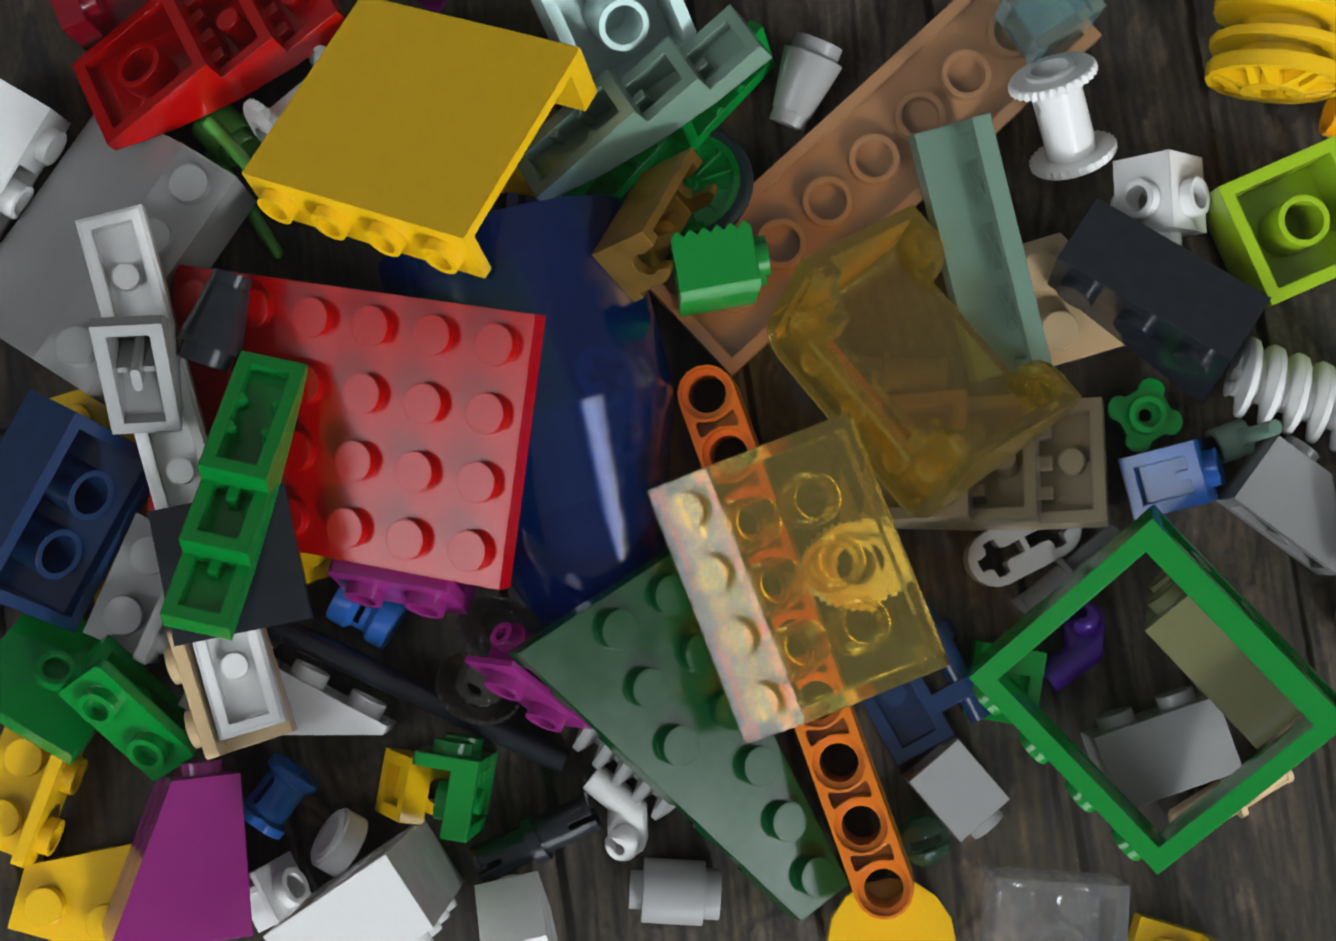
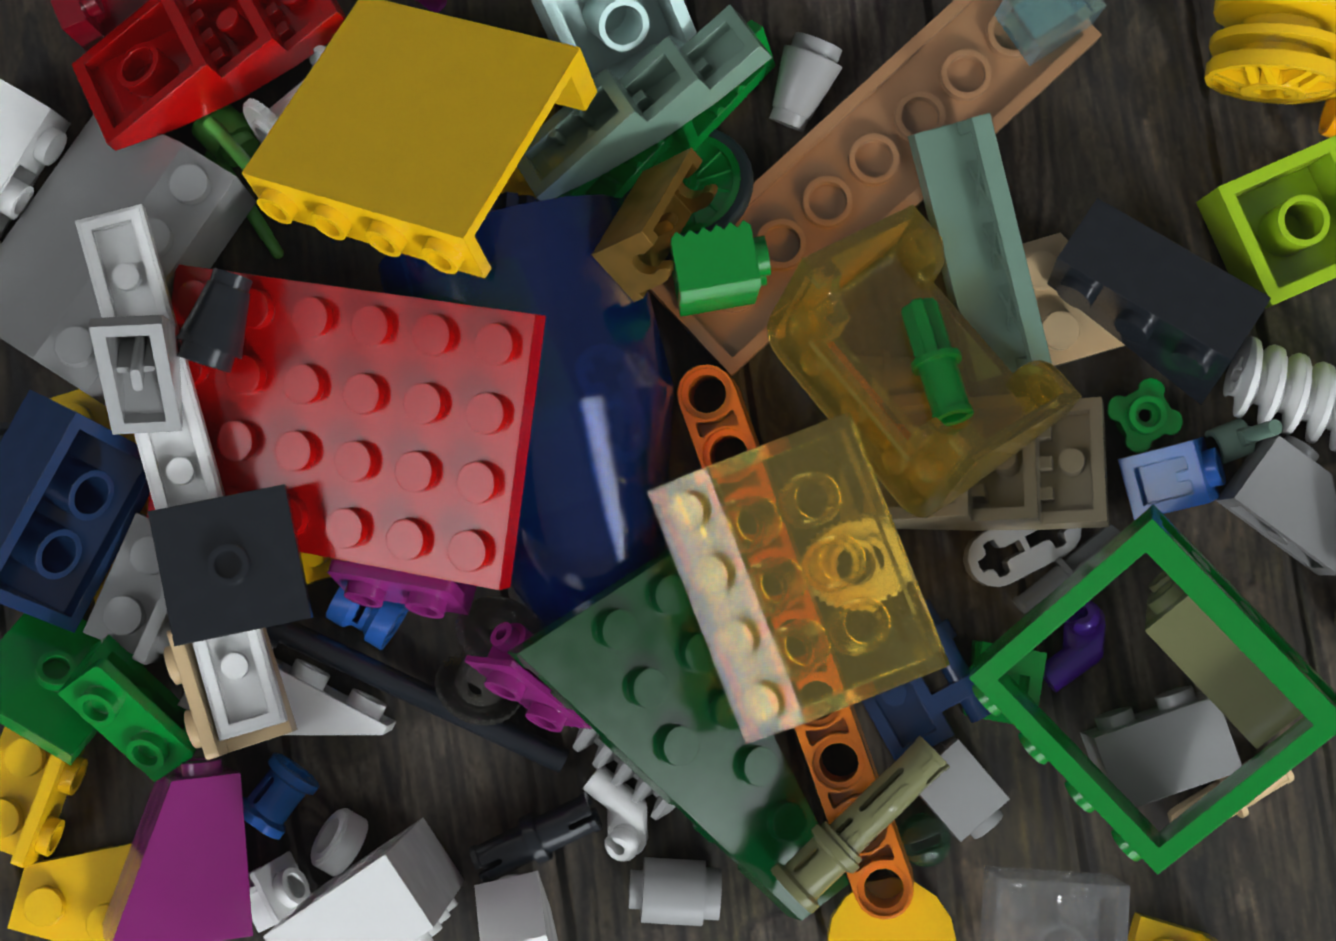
green slope [159,350,308,641] -> none
yellow tile [375,747,451,825] -> none
green bracket [412,732,499,843] -> none
white hose [1008,52,1118,181] -> none
white brick [1111,149,1210,246] -> none
none -> olive pin [770,735,950,914]
none -> green axle [901,297,974,427]

